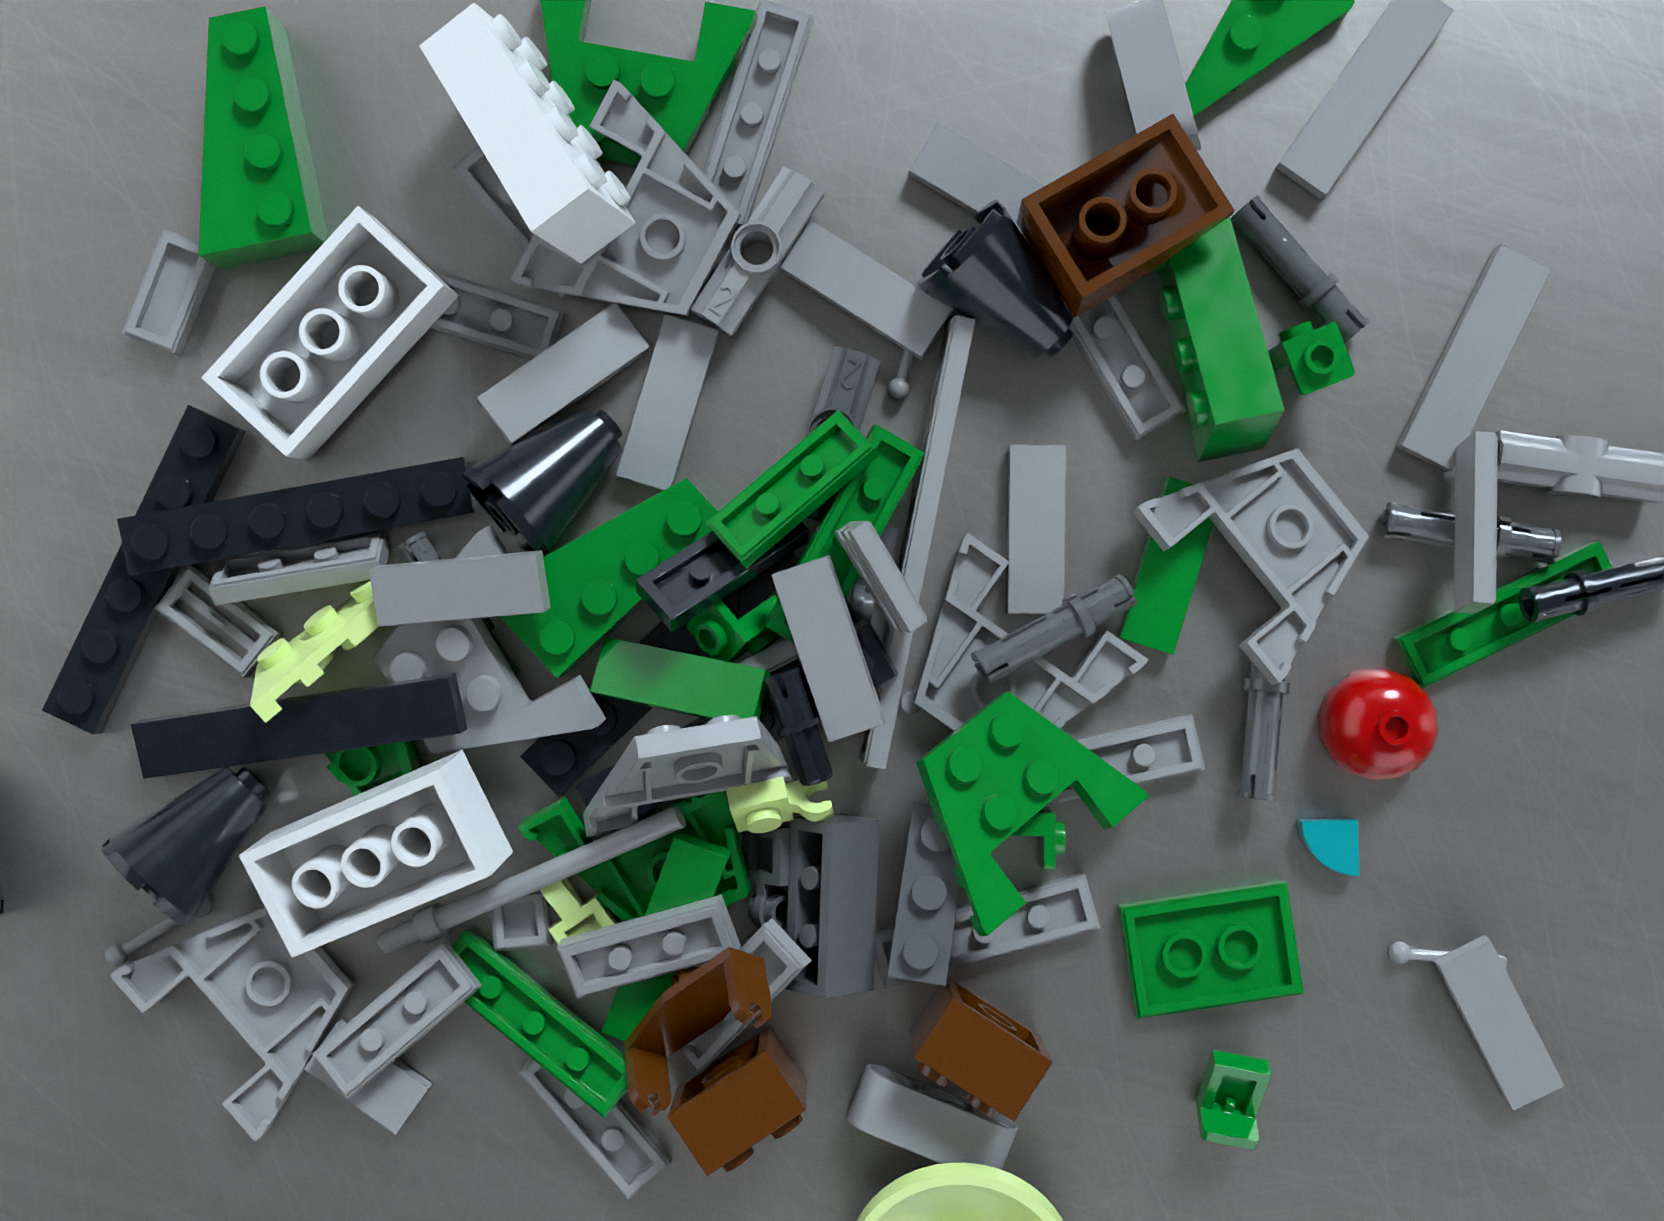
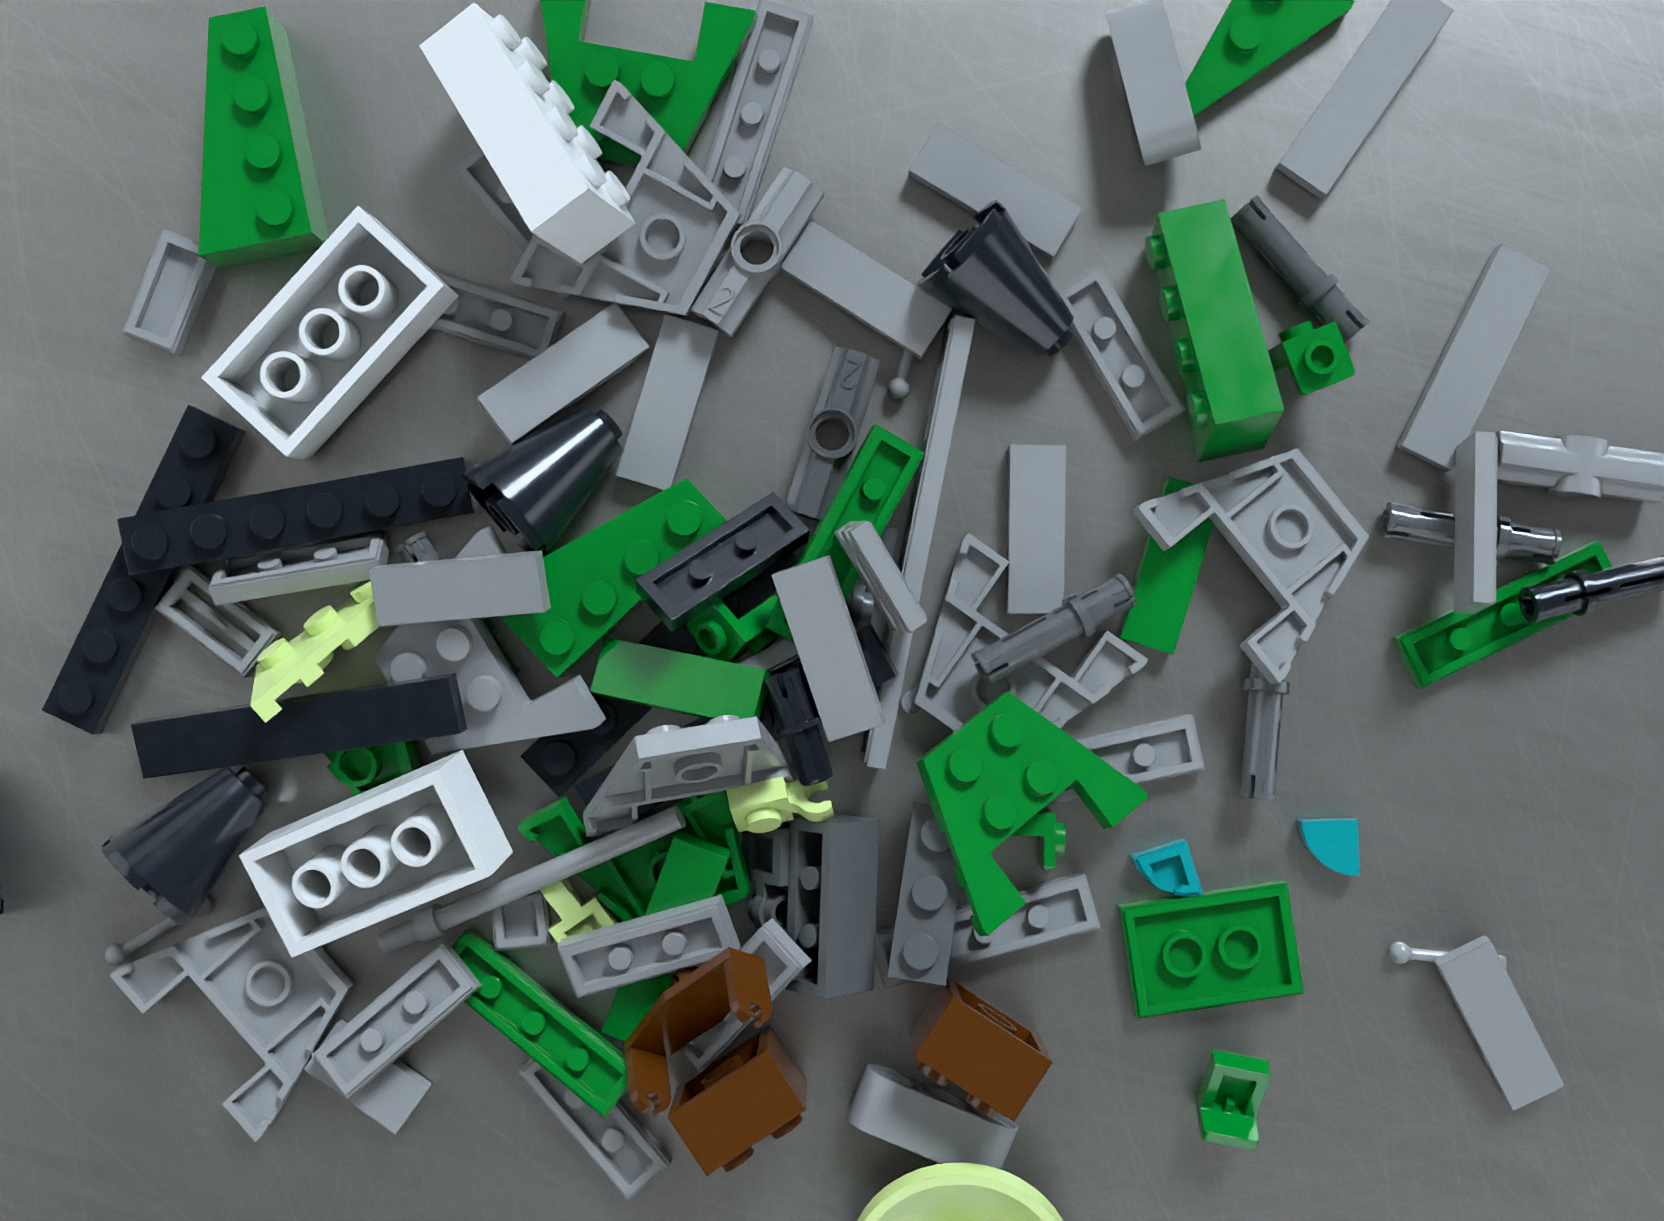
green tile [706,410,878,569] -> none
reddish brown slope [1016,114,1235,318] -> none
red cylinder [1317,668,1438,780] -> none
none -> teal tile [1130,838,1203,897]

